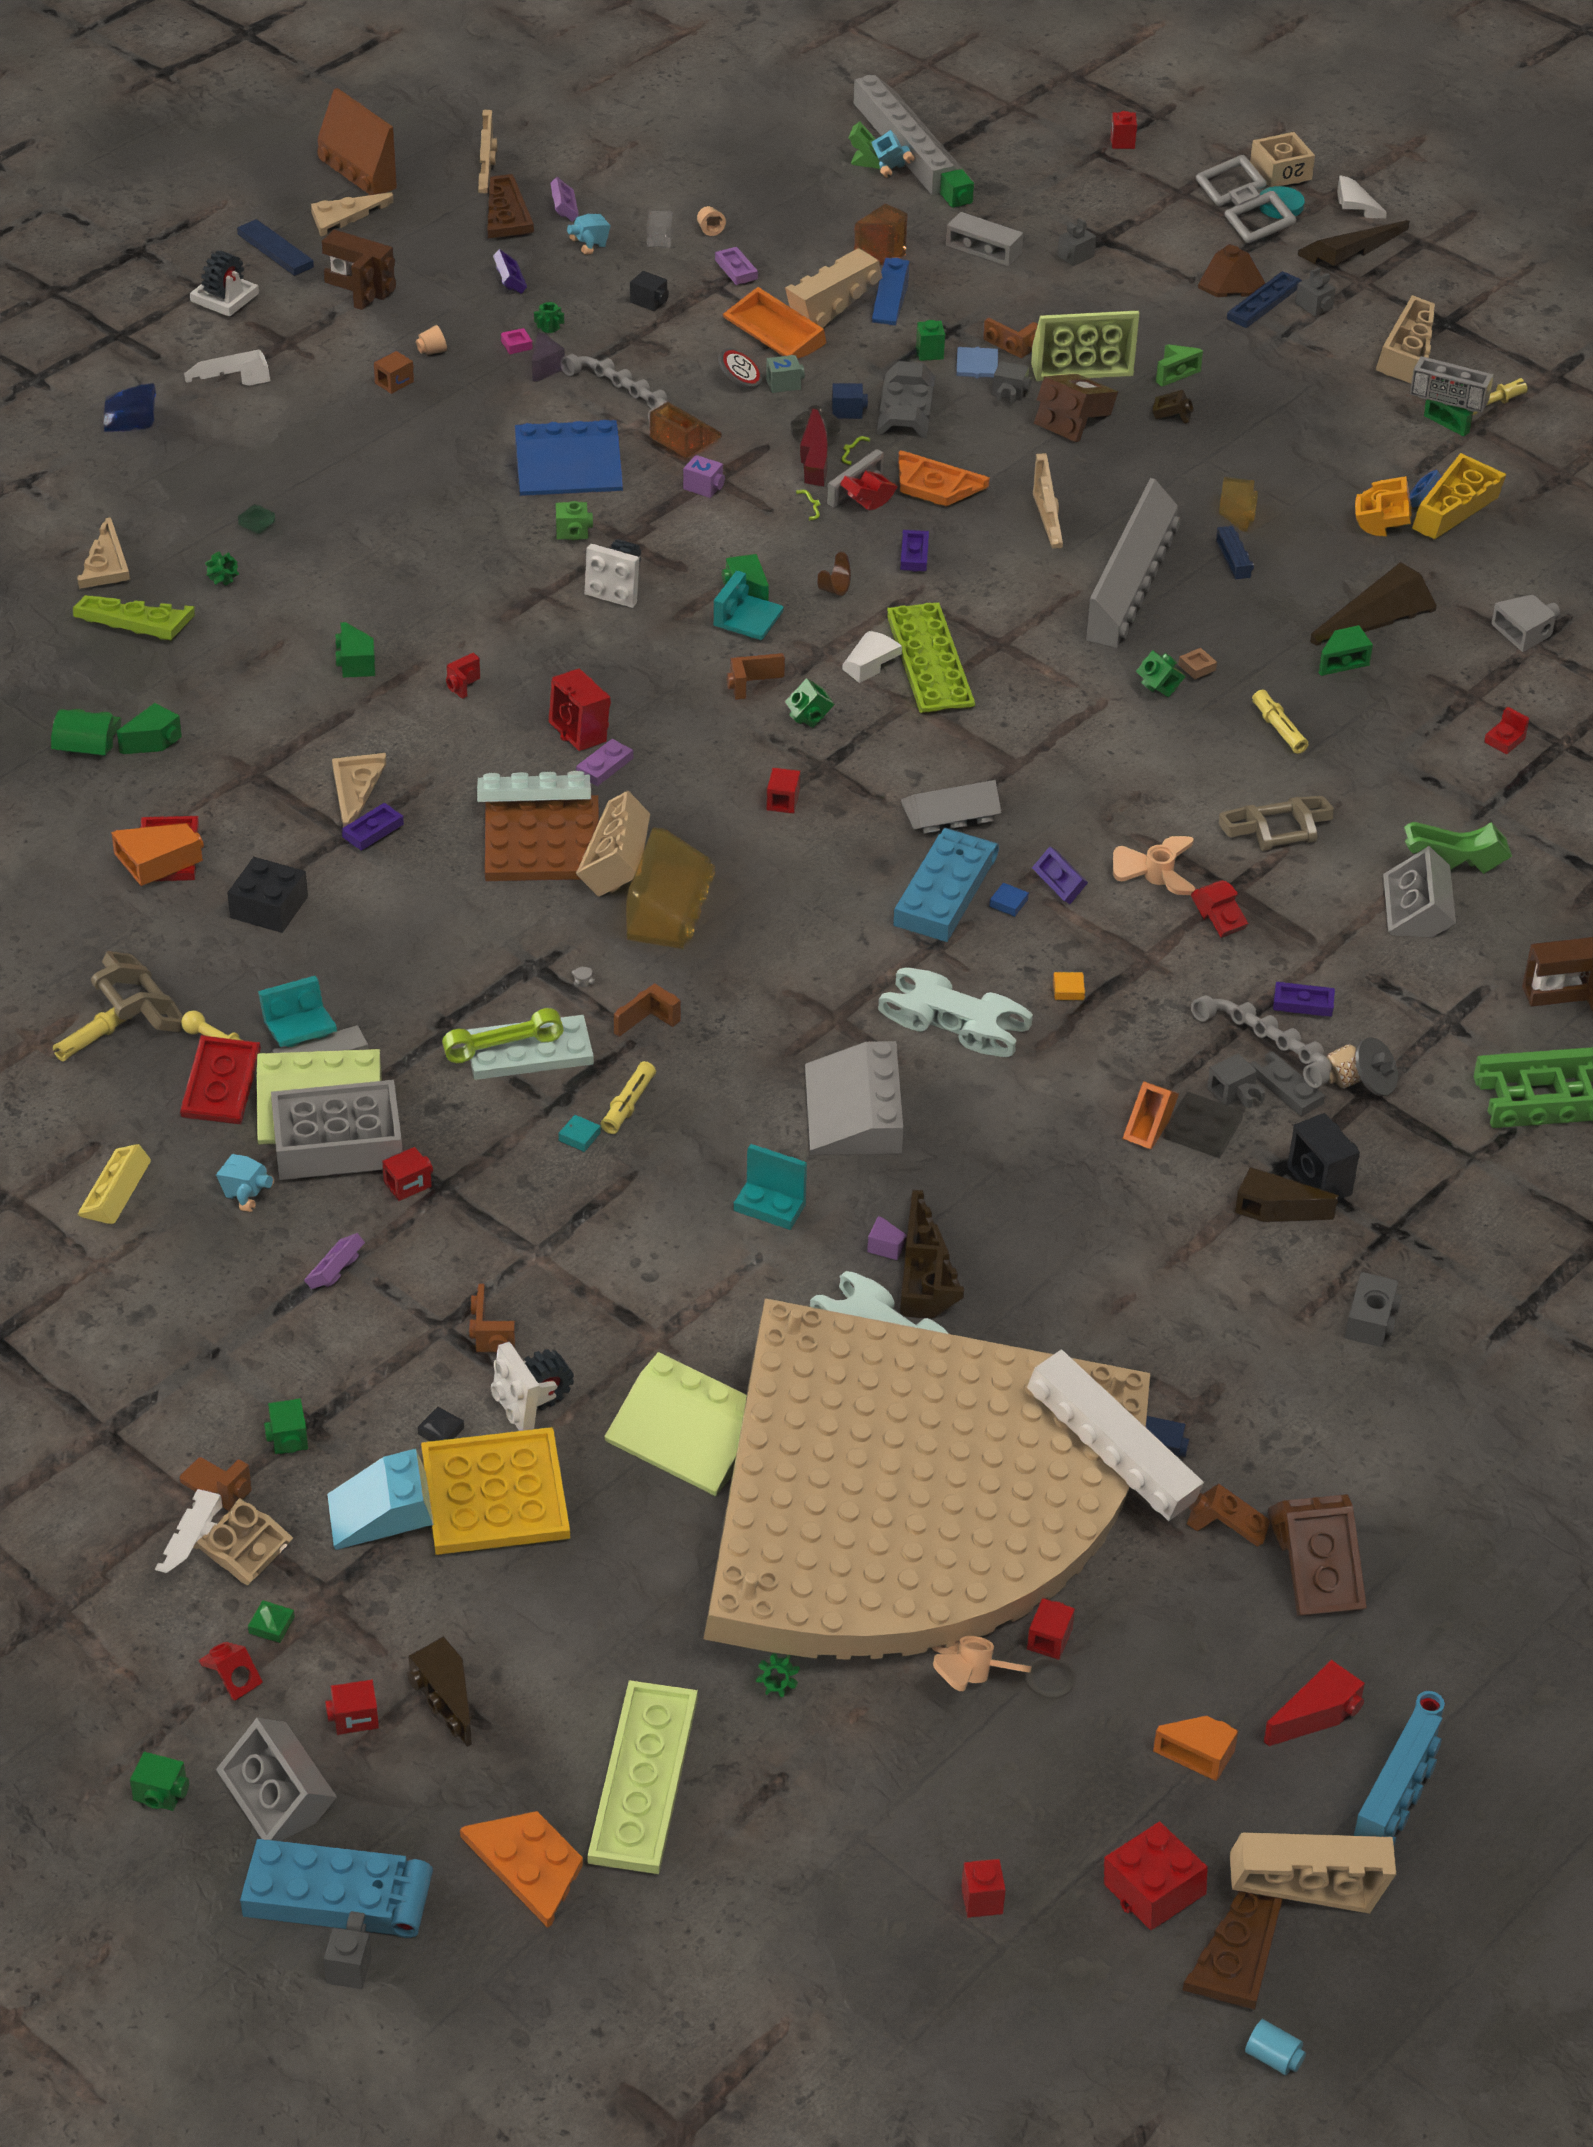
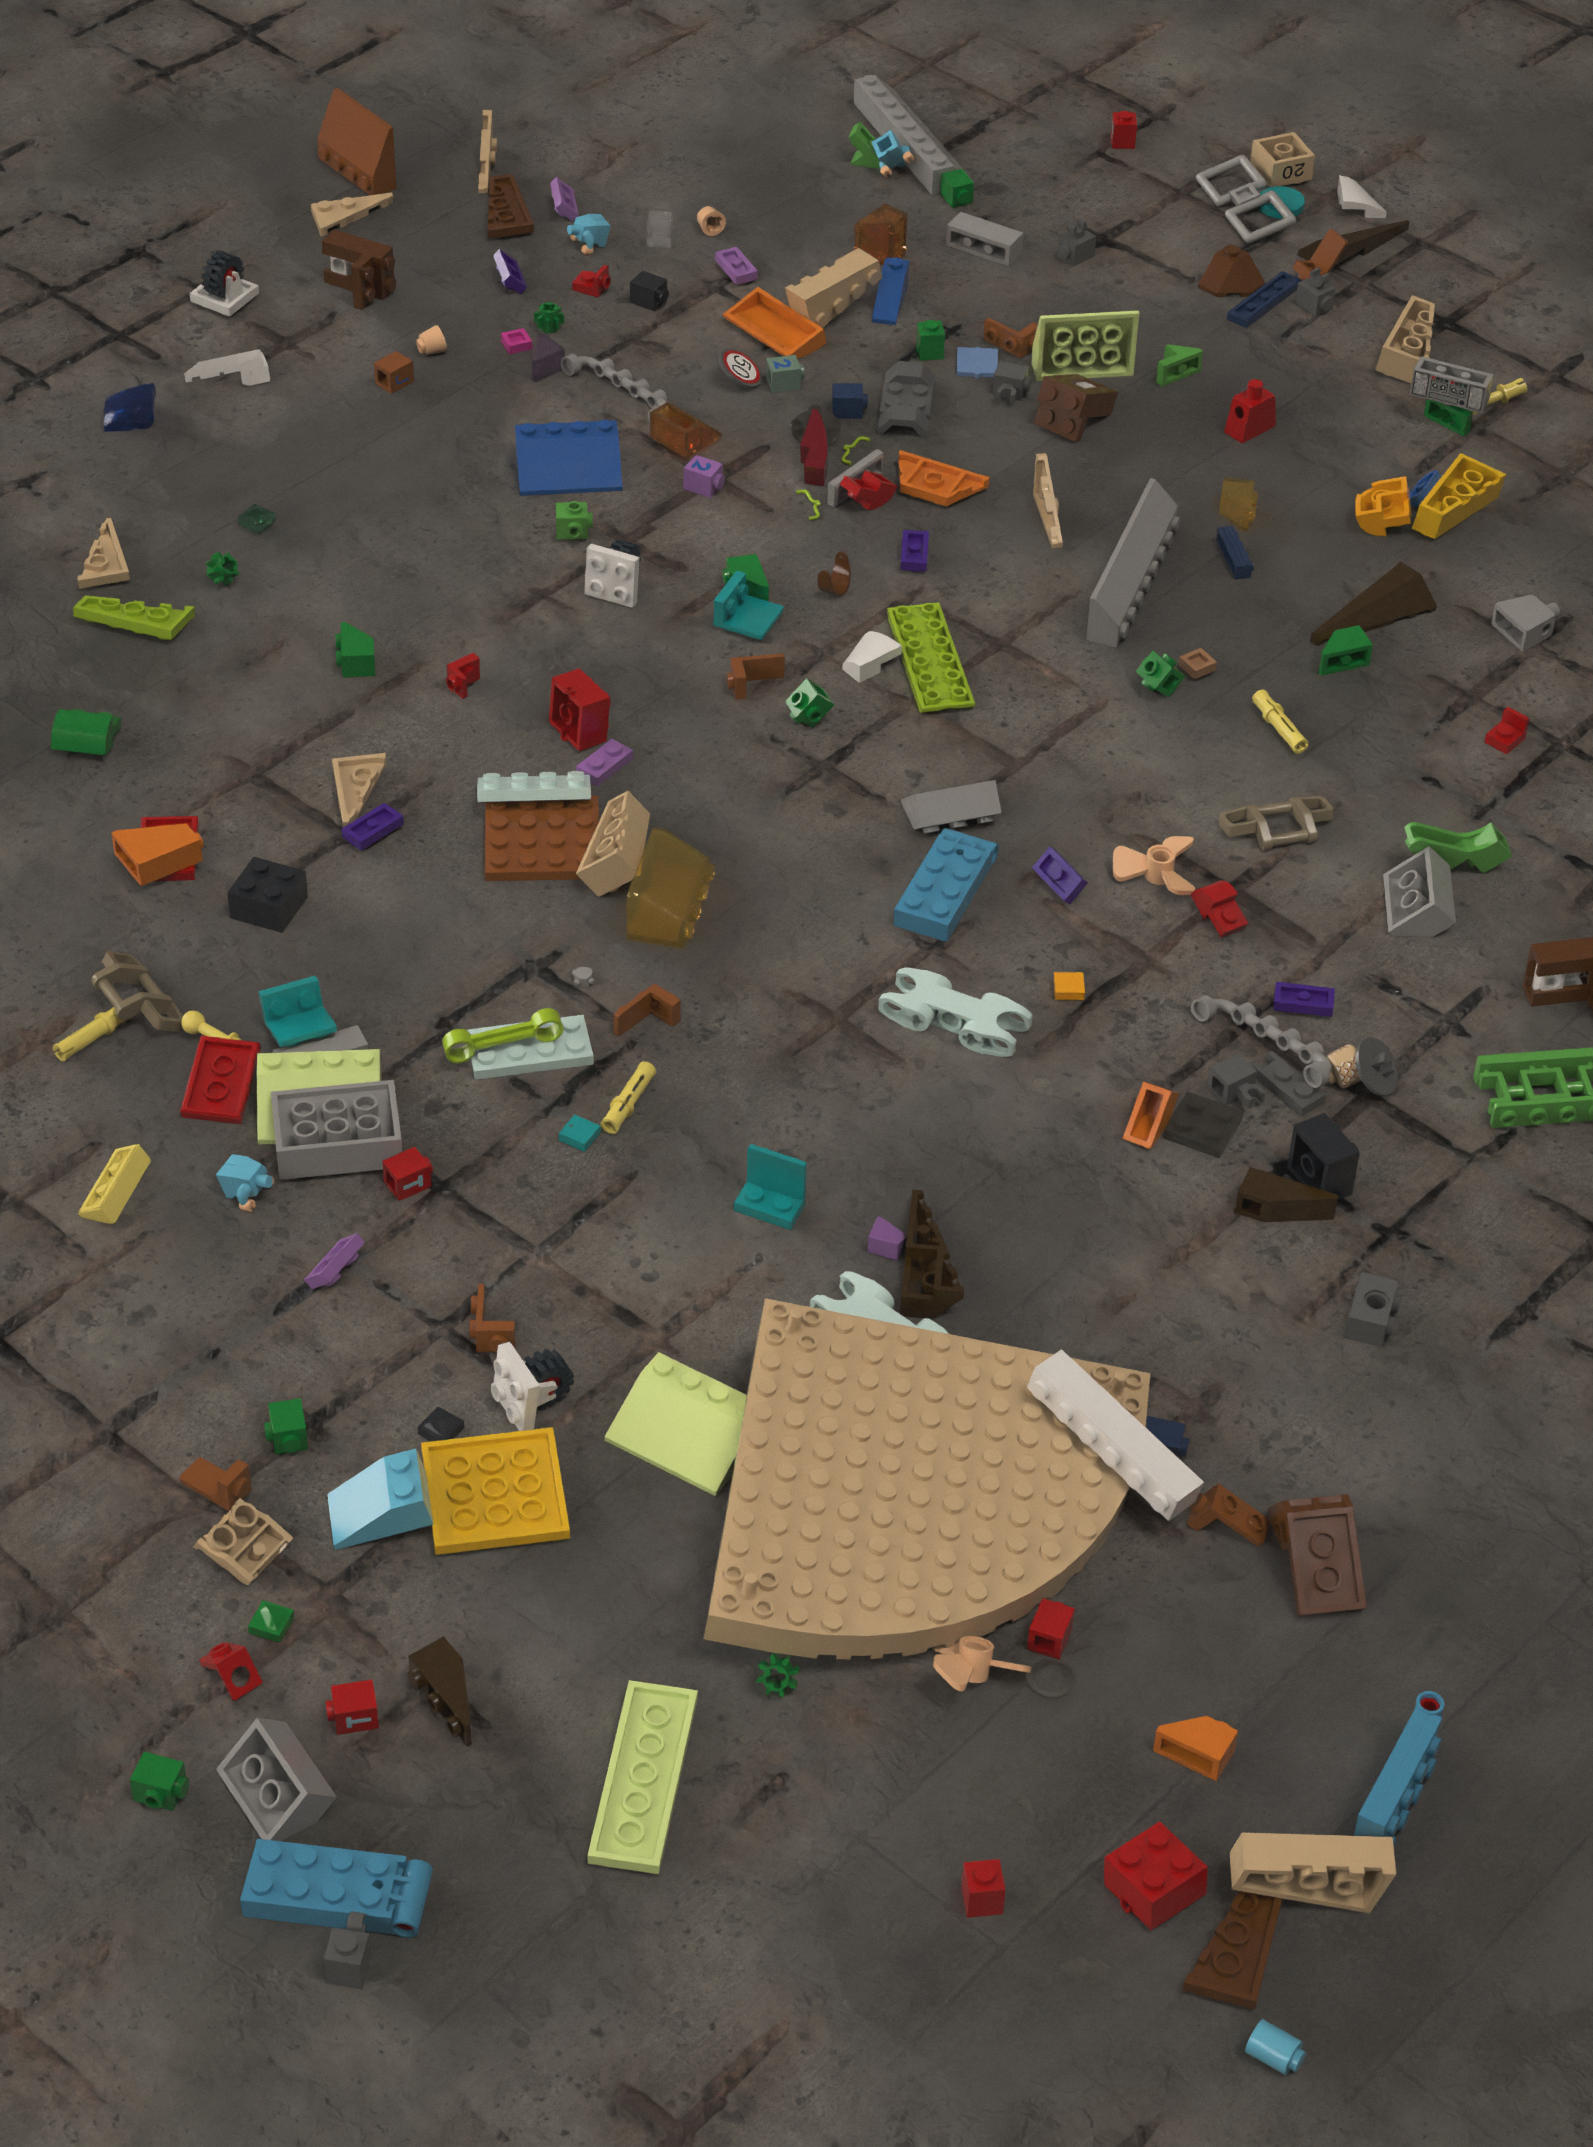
green slope [117,703,182,754] -> none
white piece [155,1489,222,1573] -> none
dark blue tile [237,219,314,276] -> none
orange wing [460,1811,583,1928] -> none
red brick [767,768,800,814] -> none
light grey slope [805,1041,903,1155] -> none
blue tile [989,883,1029,917] -> none
dark brown bracket [1152,390,1194,424] -> none
red slope [1264,1659,1365,1746] -> none
none -> red bracket [572,265,611,298]
none -> red torso [1224,379,1276,444]
none -> dark orange bracket [1292,229,1348,281]

